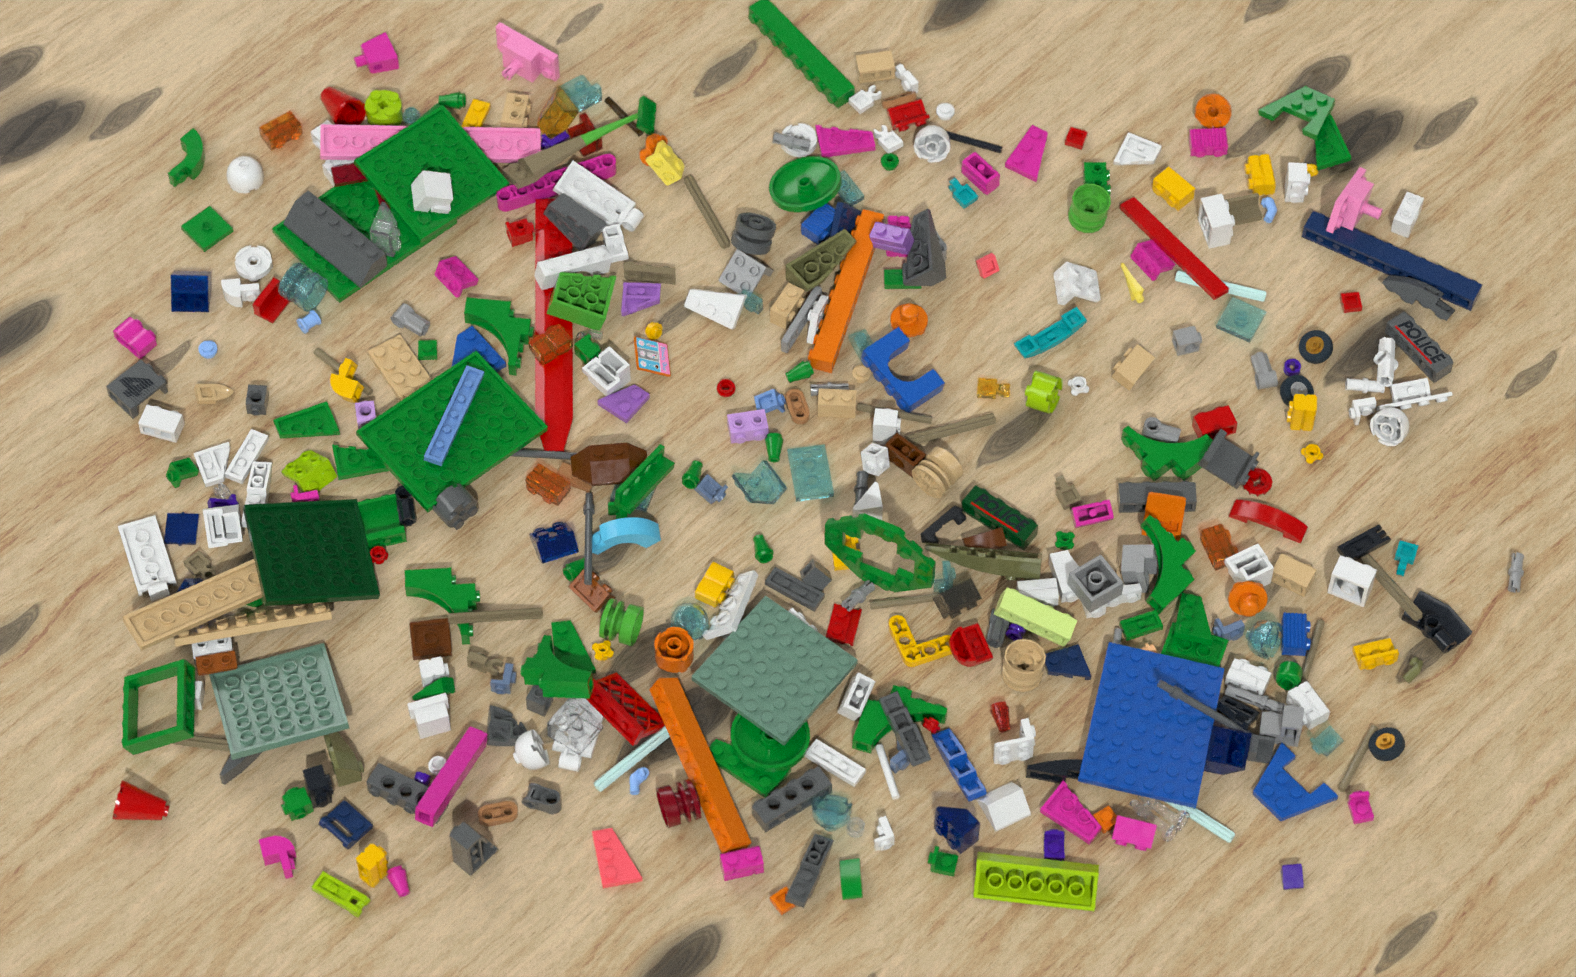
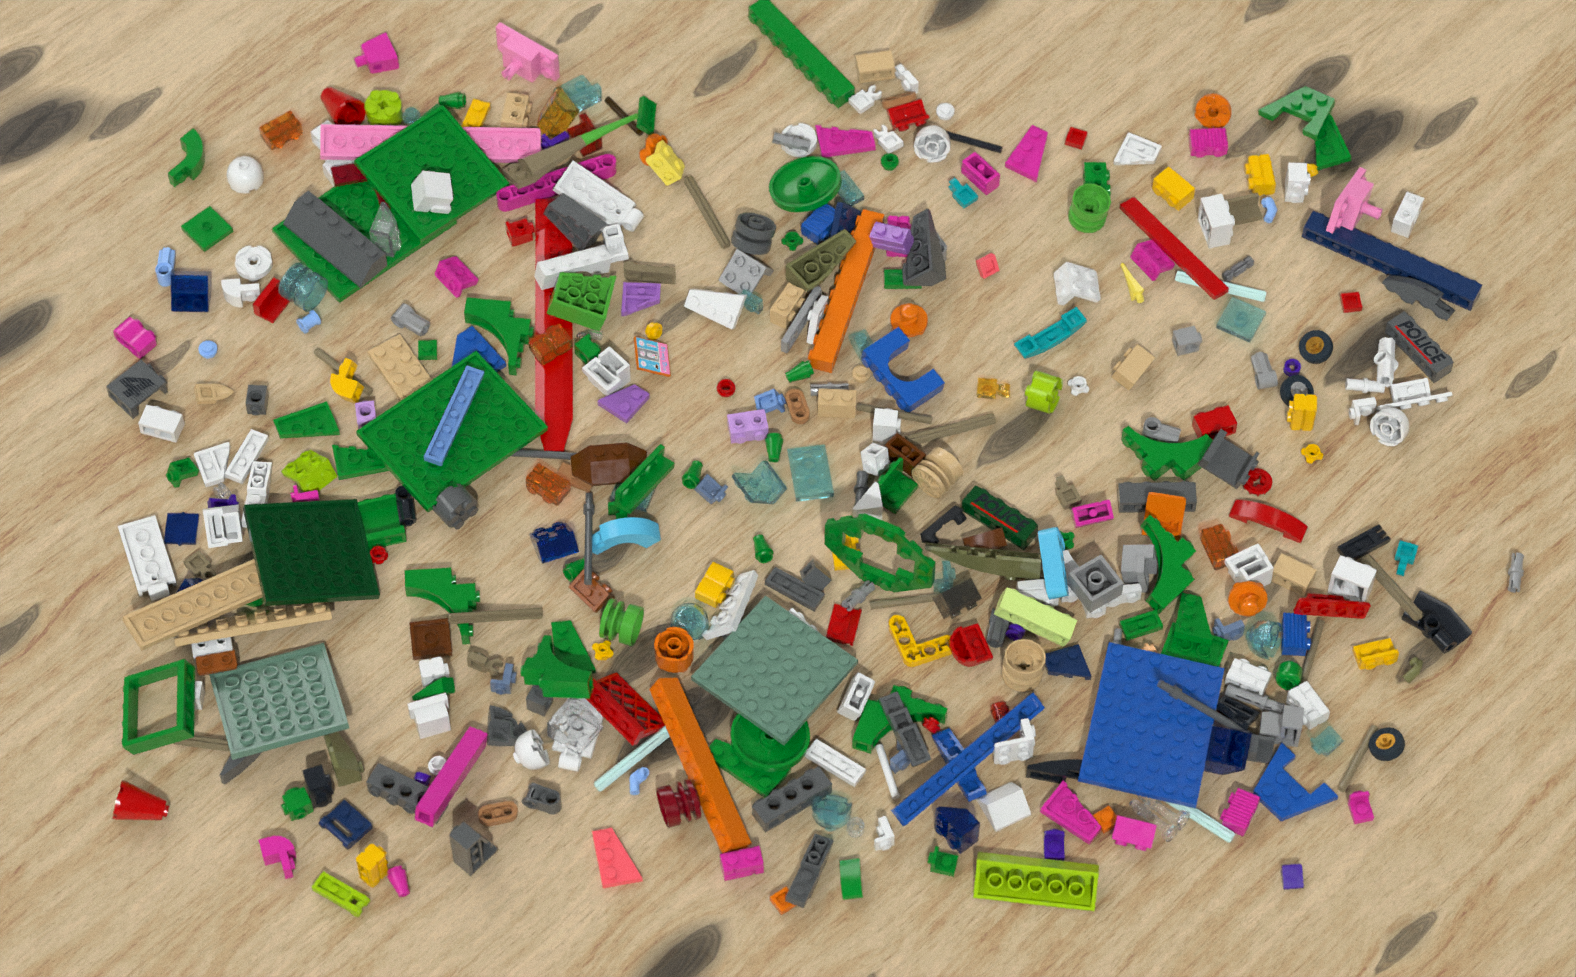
none -> light blue piece [155,247,176,287]
none -> green plate [781,232,804,251]
none -> green bracket [877,457,918,514]
none -> blue plate [891,692,1045,826]
none -> medium azure beam [1038,527,1069,600]
none -> dark pink brick [1220,787,1260,837]
none -> flat silver axle [1222,256,1254,282]
none -> red bracket [1293,593,1371,619]

